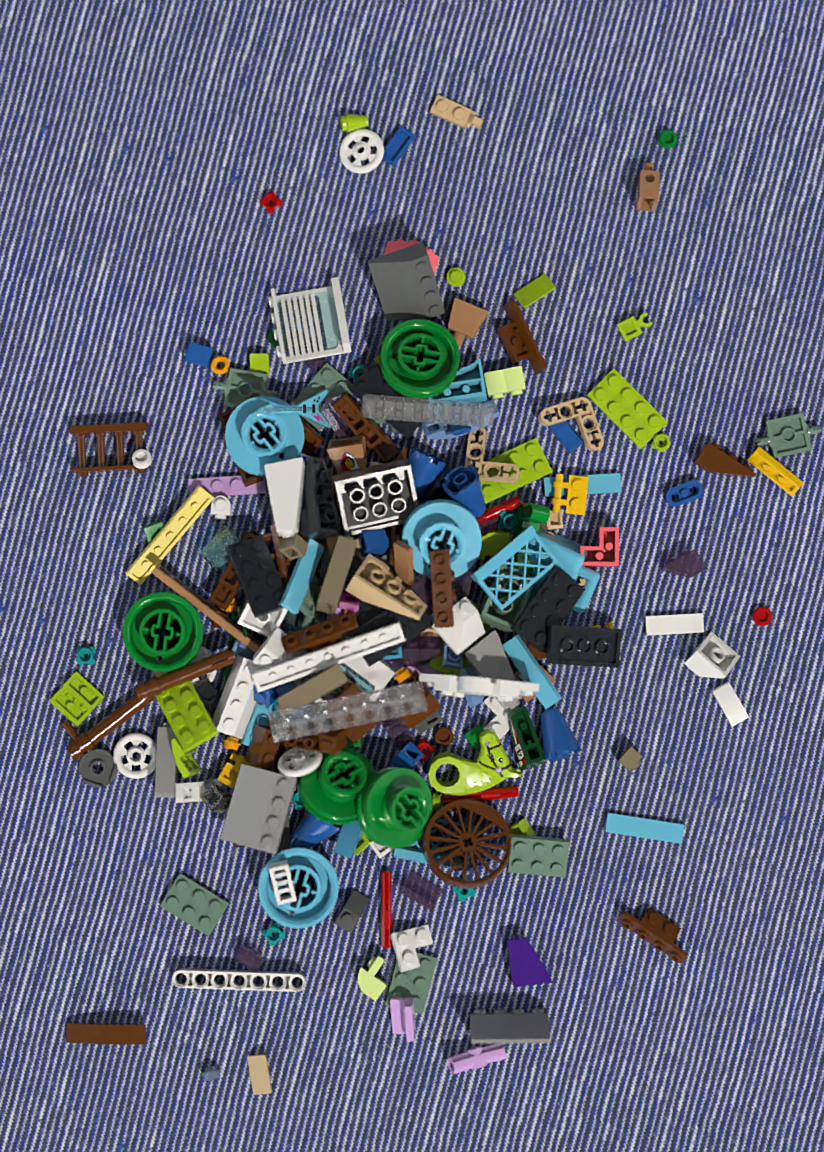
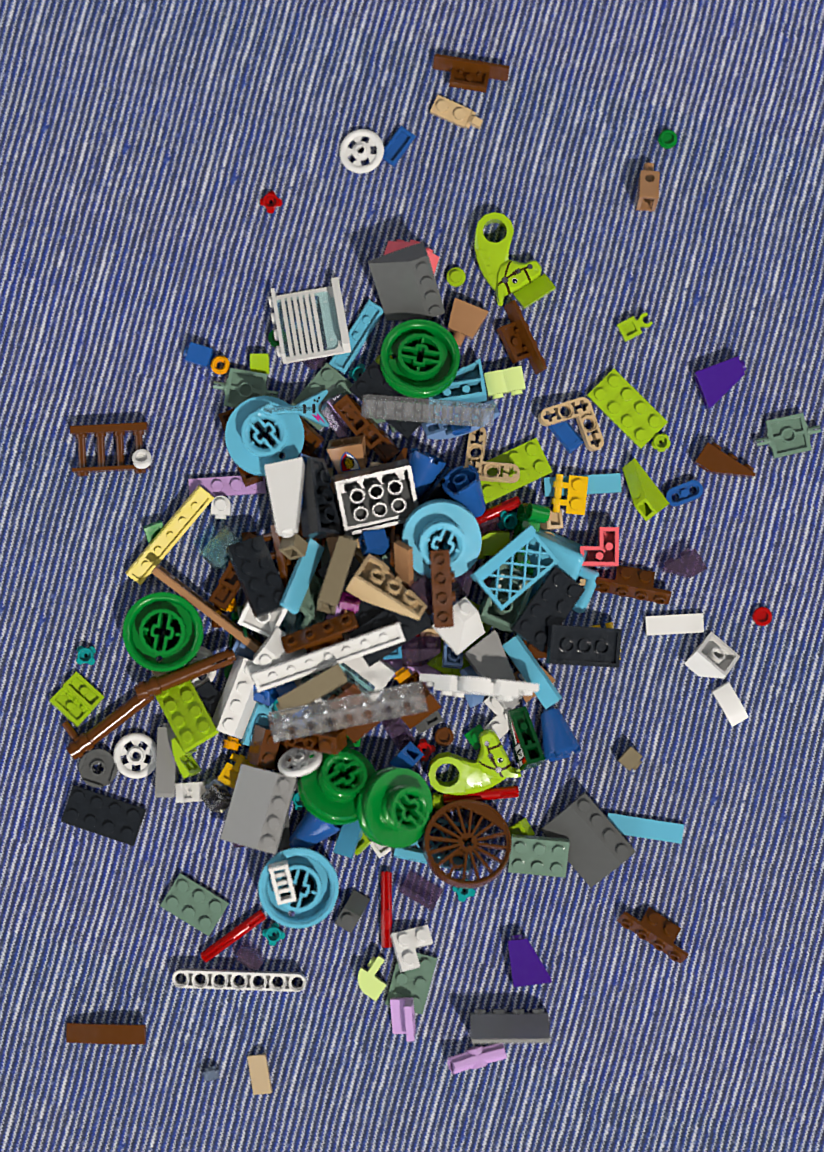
lime cone [340,113,369,132] -> none
yellow plate [747,447,804,496] -> none
none -> black plate [61,785,147,846]
none -> red axle [200,910,266,962]
none -> medium azure tile [329,300,384,375]
none -> reddish brown bracket [433,54,510,93]
none -> lime animal [474,212,542,306]
none -> dark grey slope [541,792,636,888]
none -> reddish brown bracket [595,565,672,605]
none -> lime slope [622,458,670,521]
none -> dark purple slope [693,356,746,410]

